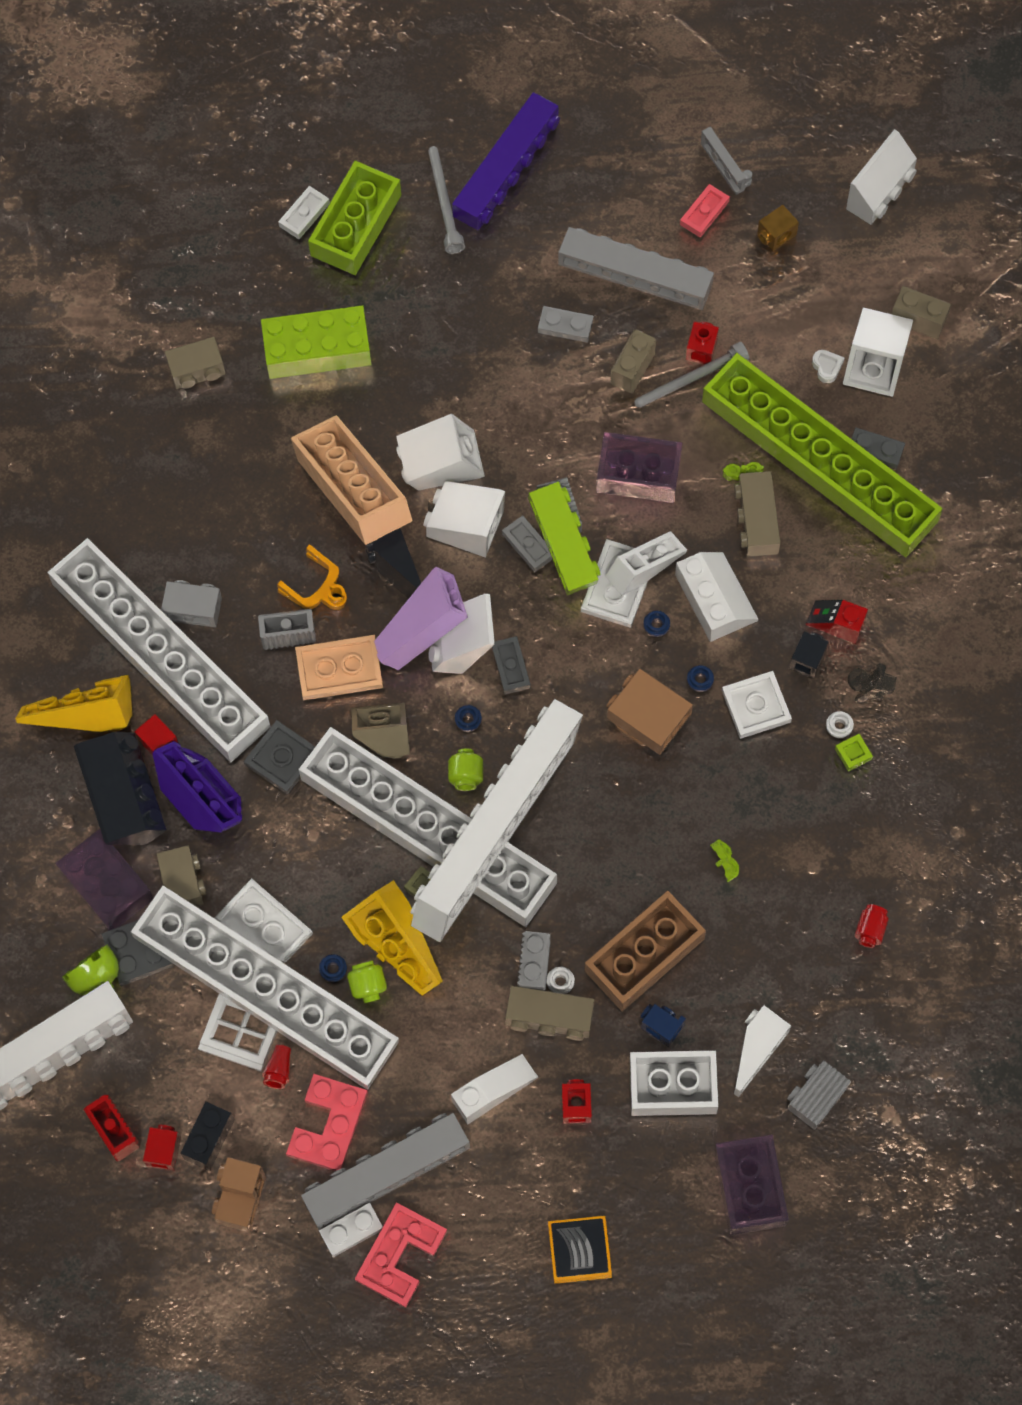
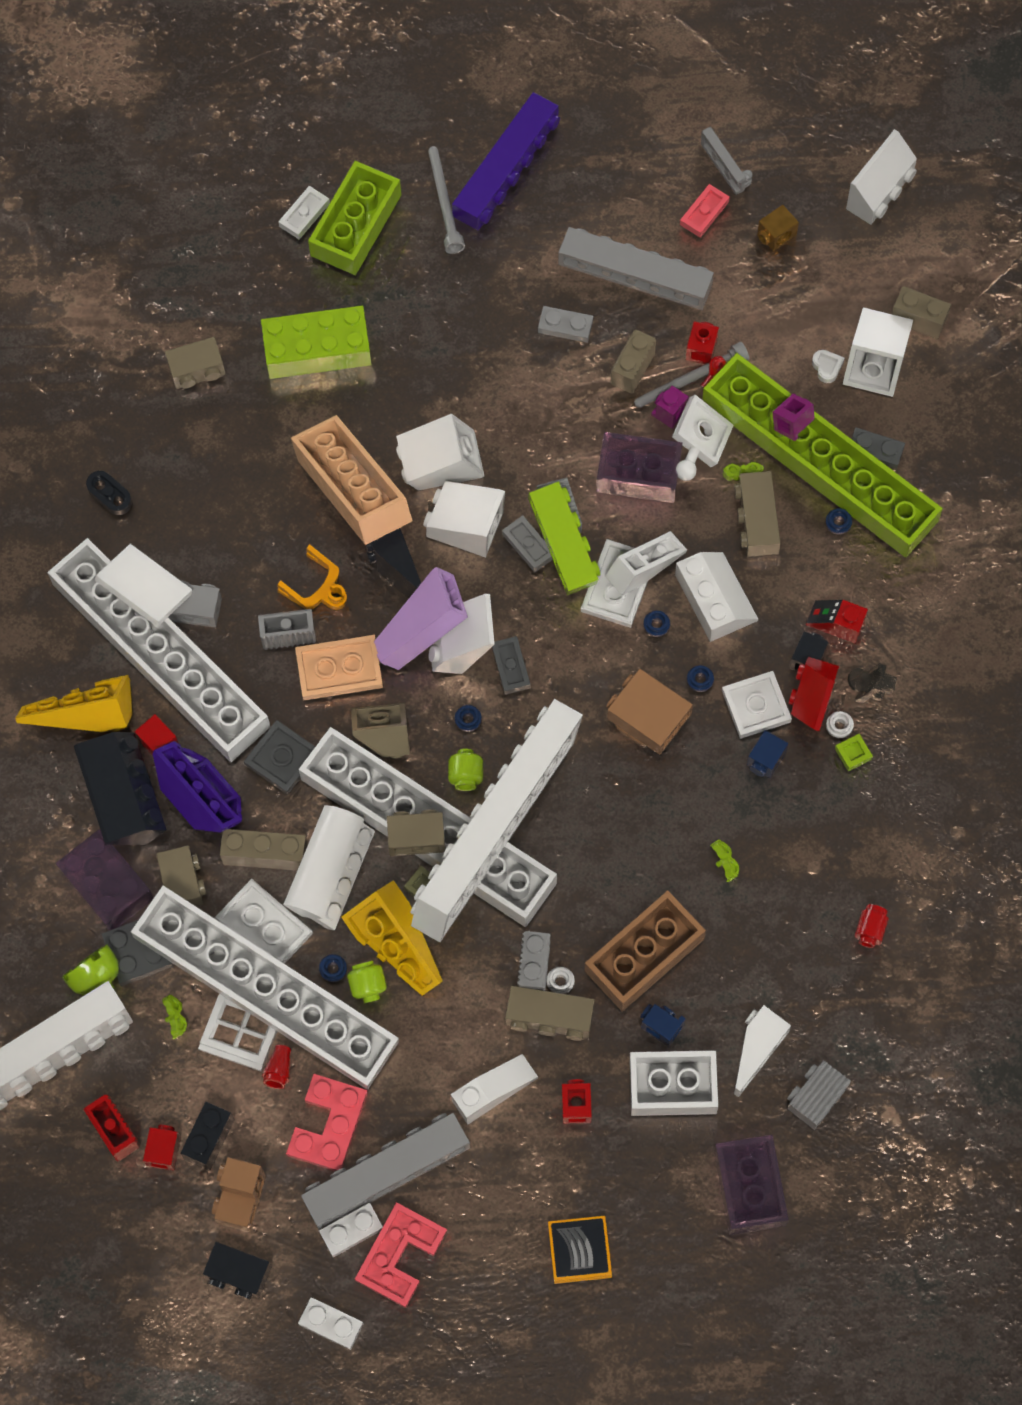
none -> black plate [86,471,132,515]
none -> white tile [95,544,192,627]
none -> lime piece [162,995,187,1039]
none -> black brick [203,1242,272,1301]
none -> dark tan brick [220,829,308,871]
none -> white brick [283,805,375,930]
none -> white plate [298,1297,364,1350]
none -> dark tan brick [387,809,445,856]
none -> magenta brick [651,386,689,429]
none -> white plate [672,395,734,481]
none -> red arm [700,356,727,388]
none -> dark blue brick [747,730,788,778]
none -> magenta brick [773,393,815,441]
none -> red slope [788,657,839,731]
none -> dark blue plate [825,508,852,534]

